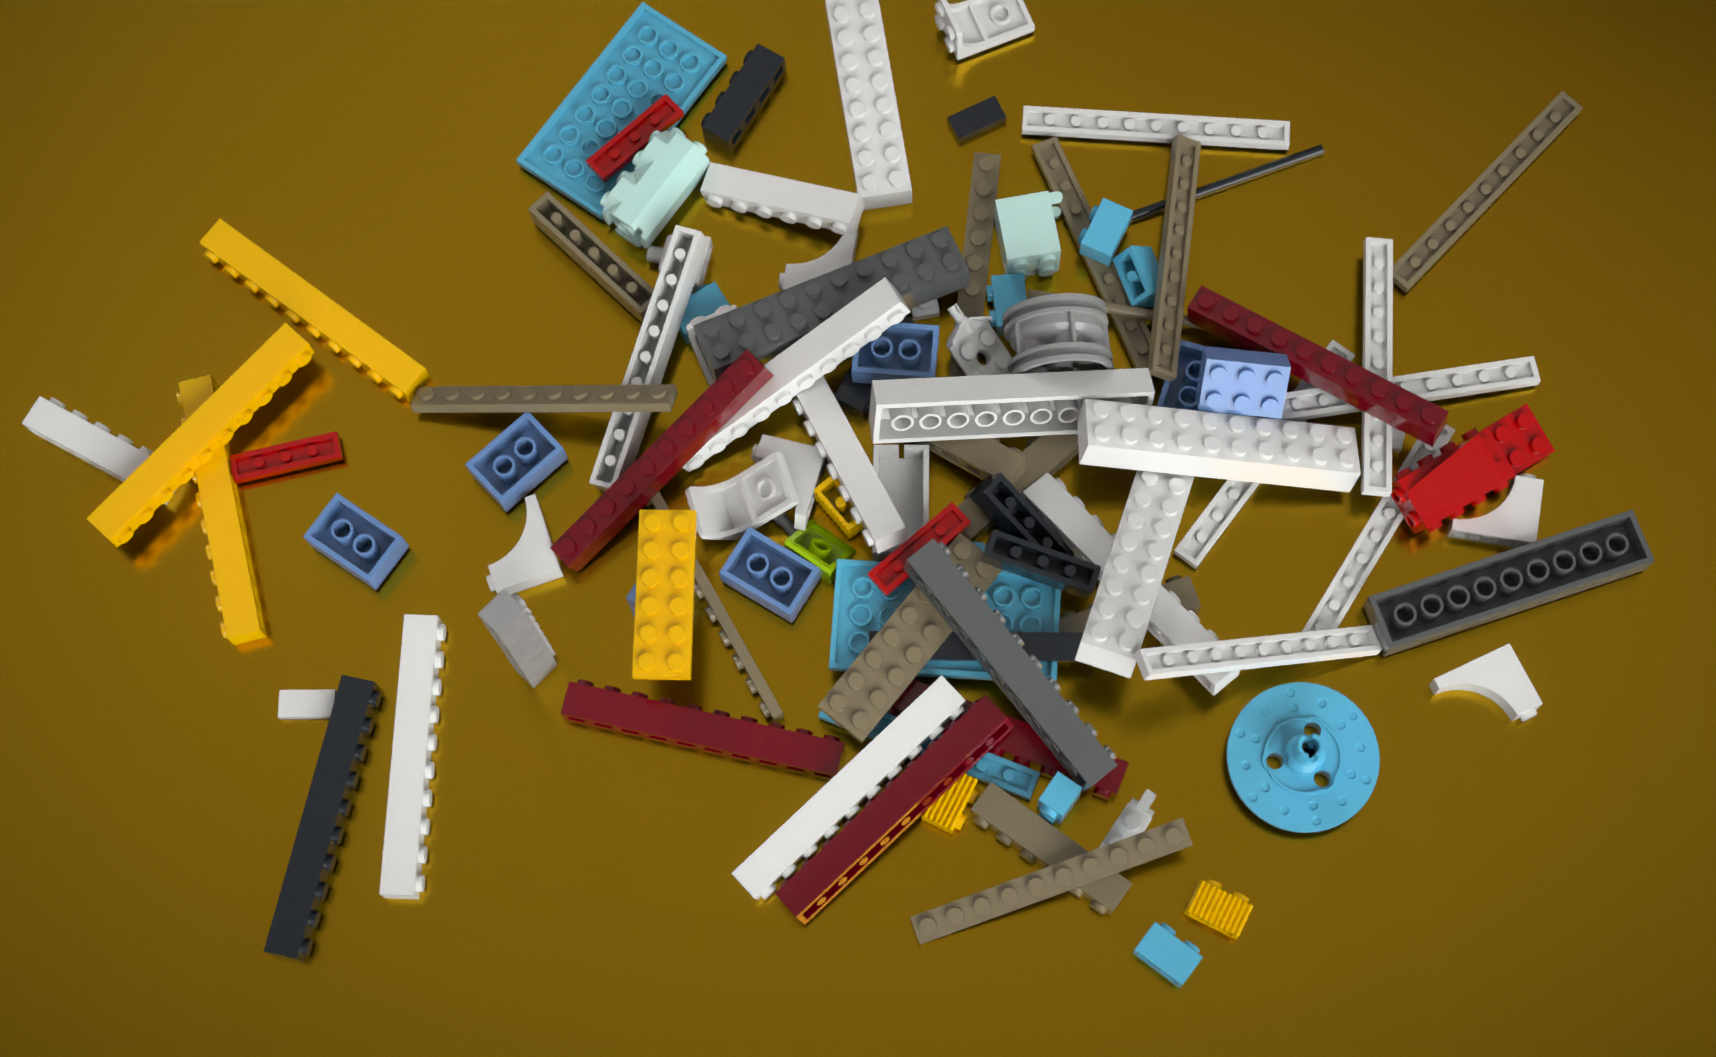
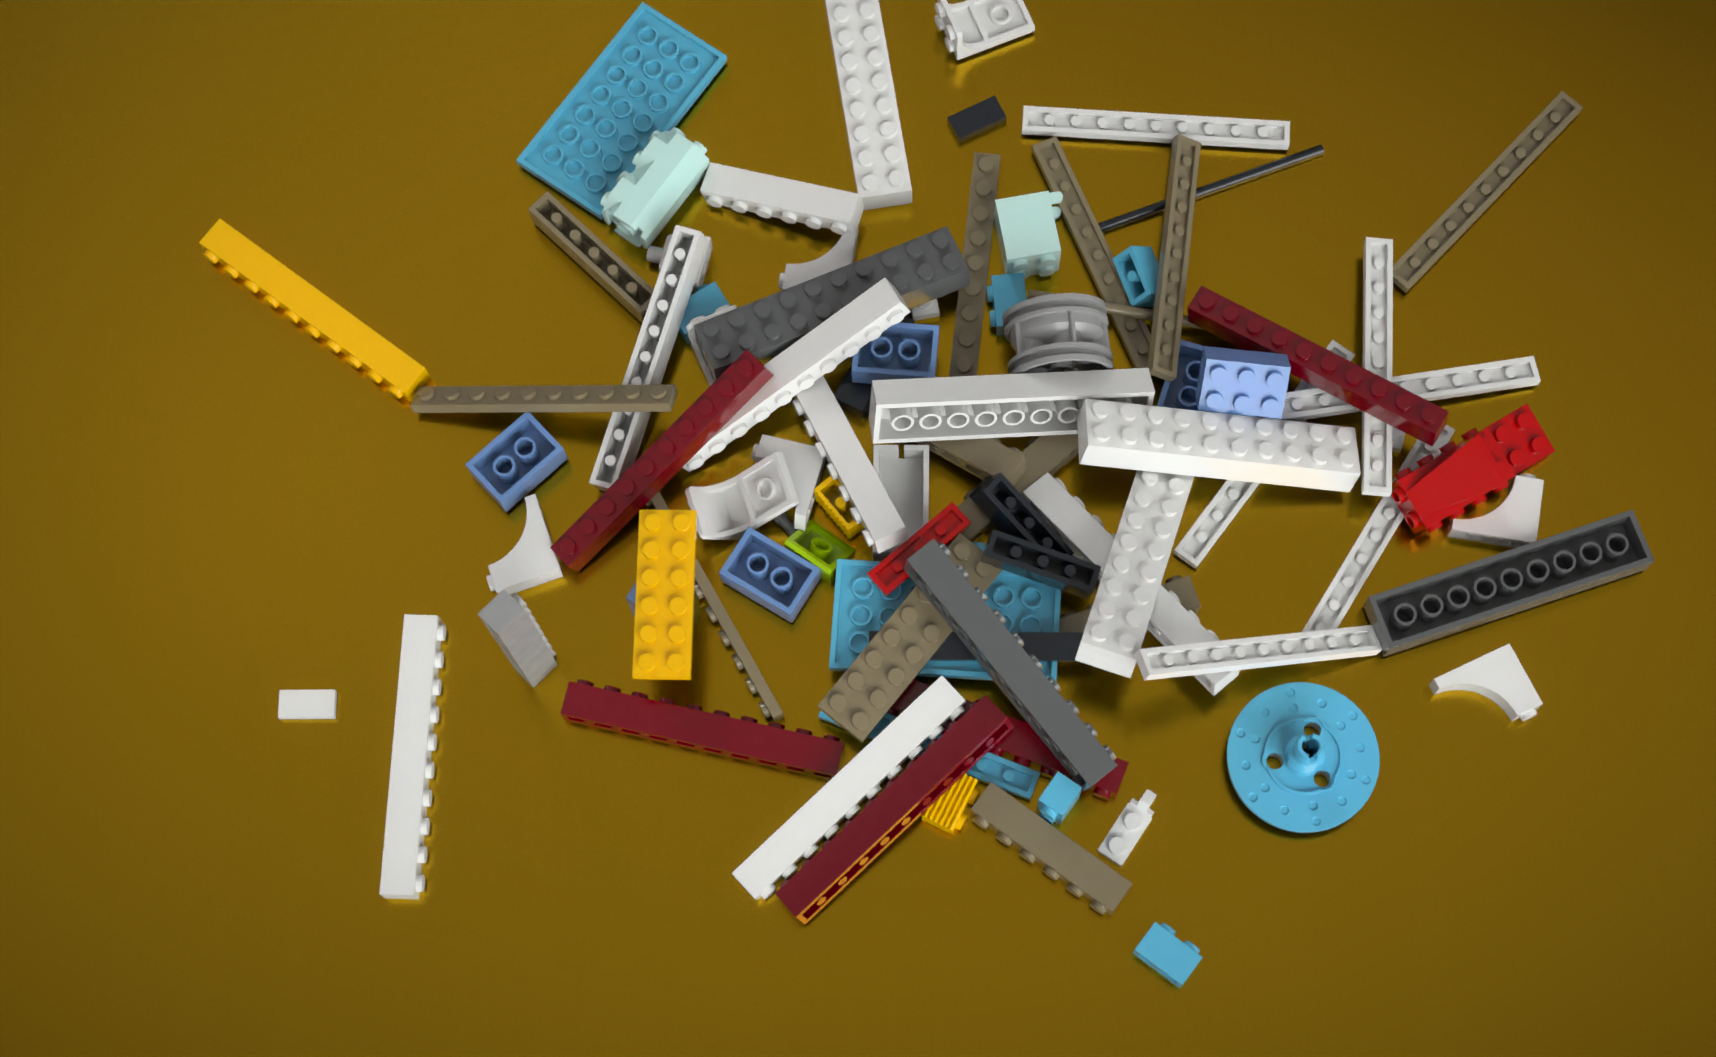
white brick [22,396,176,505] -> none
yellow brick [86,323,314,548] -> none
yellow brick [176,375,267,645] -> none
red plate [229,431,344,484] -> none
black brick [264,675,382,962] -> none
medium blue brick [303,493,409,590] -> none
red plate [586,94,684,183] -> none
black brick [701,44,786,153] -> none
dark tan plate [910,817,1193,945] -> none
white plate [946,303,1012,376] -> none
medium azure brick [1077,198,1133,266] -> none
yellow brick [1184,878,1253,940] -> none

